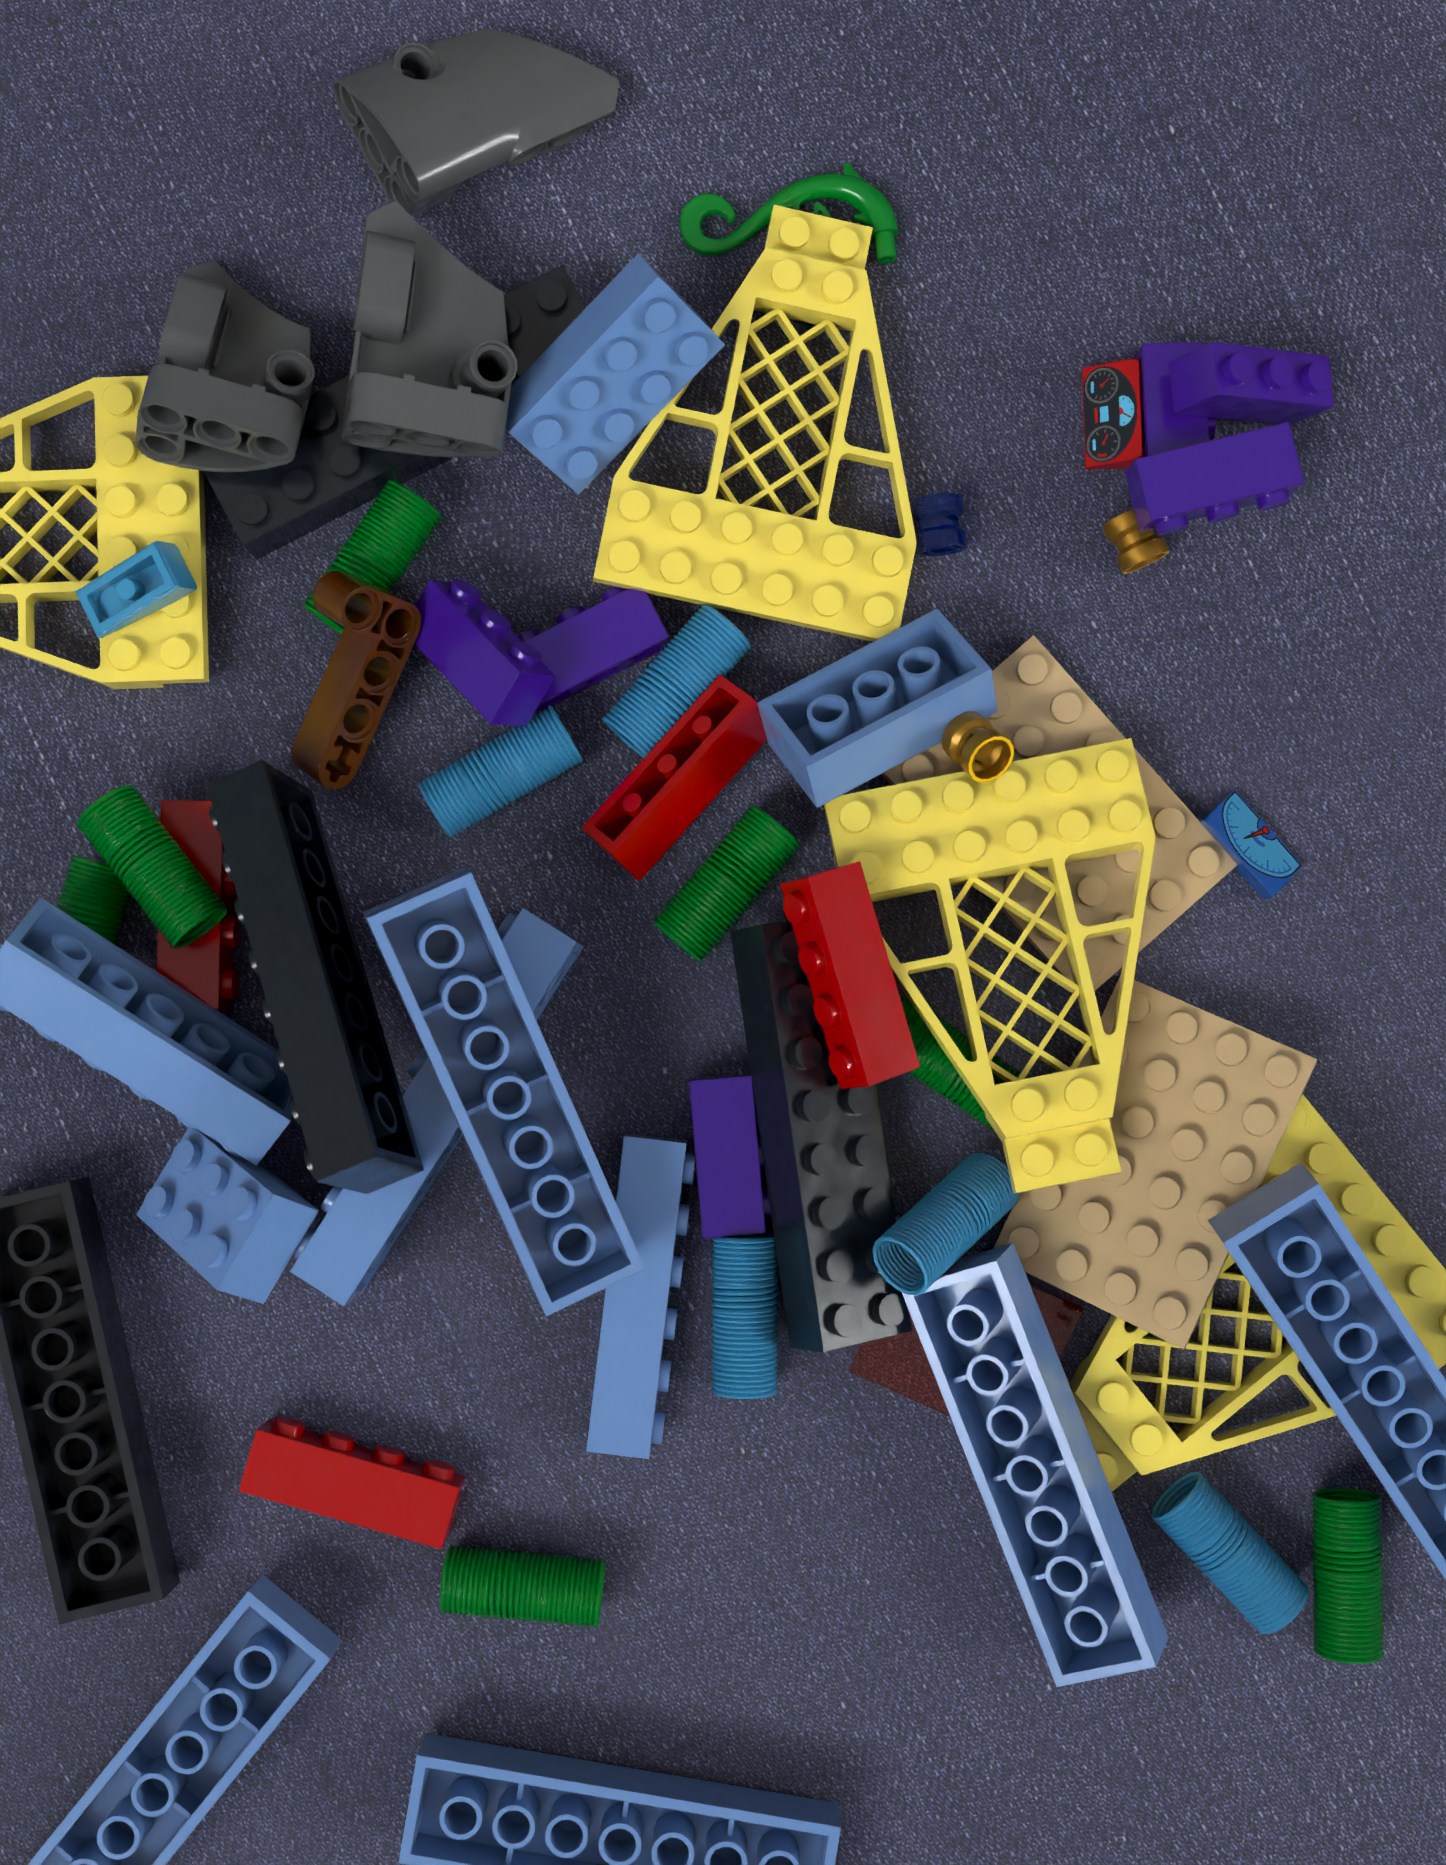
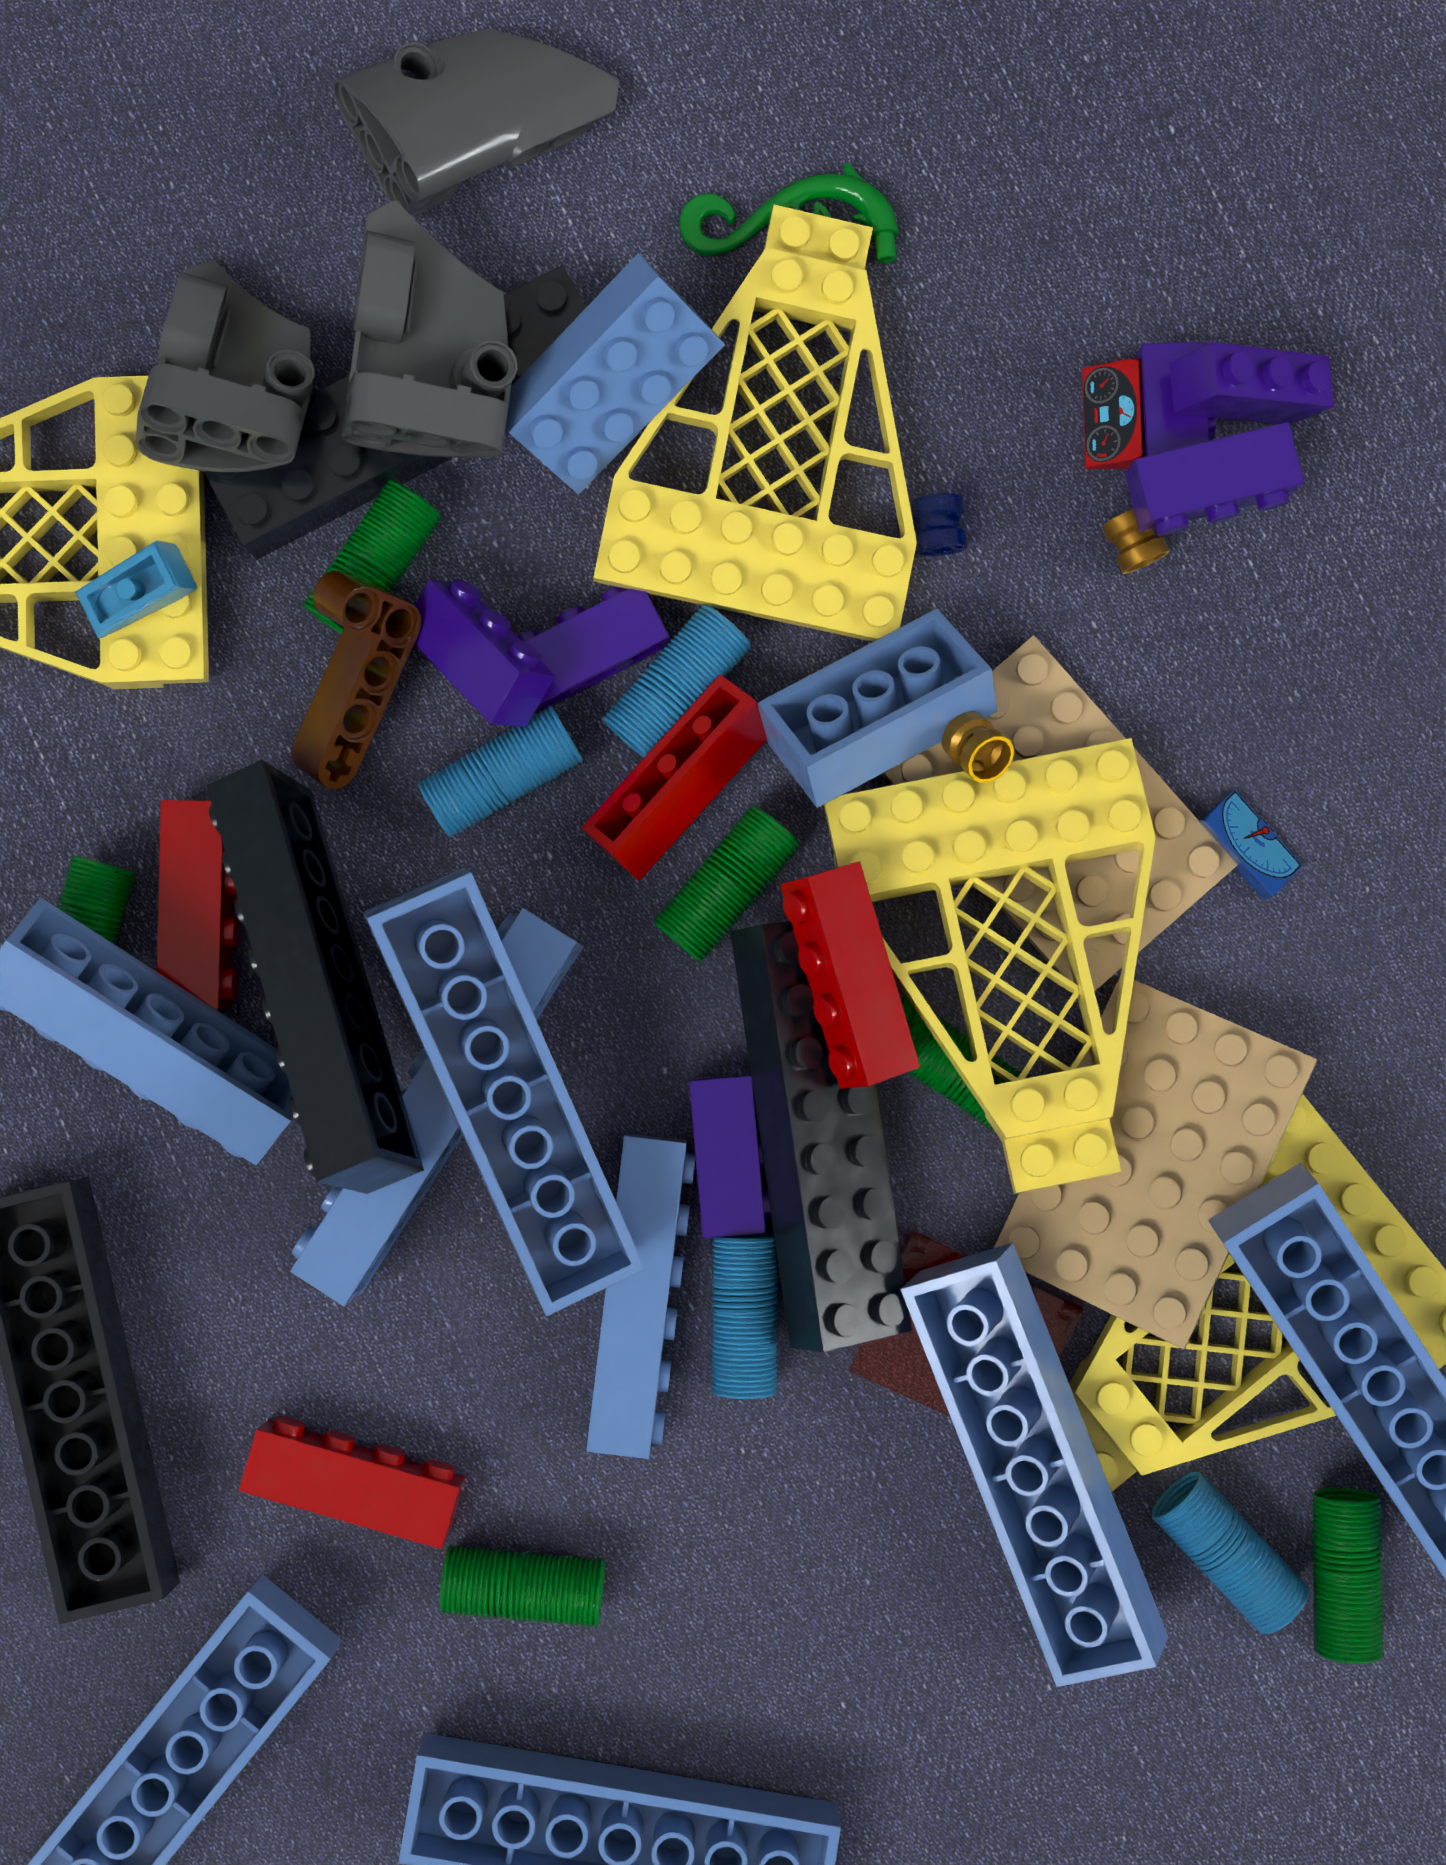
green piece [77,785,228,949] -> none
medium blue brick [136,1127,319,1304] -> none
dark azure piece [872,1153,1019,1295] -> none

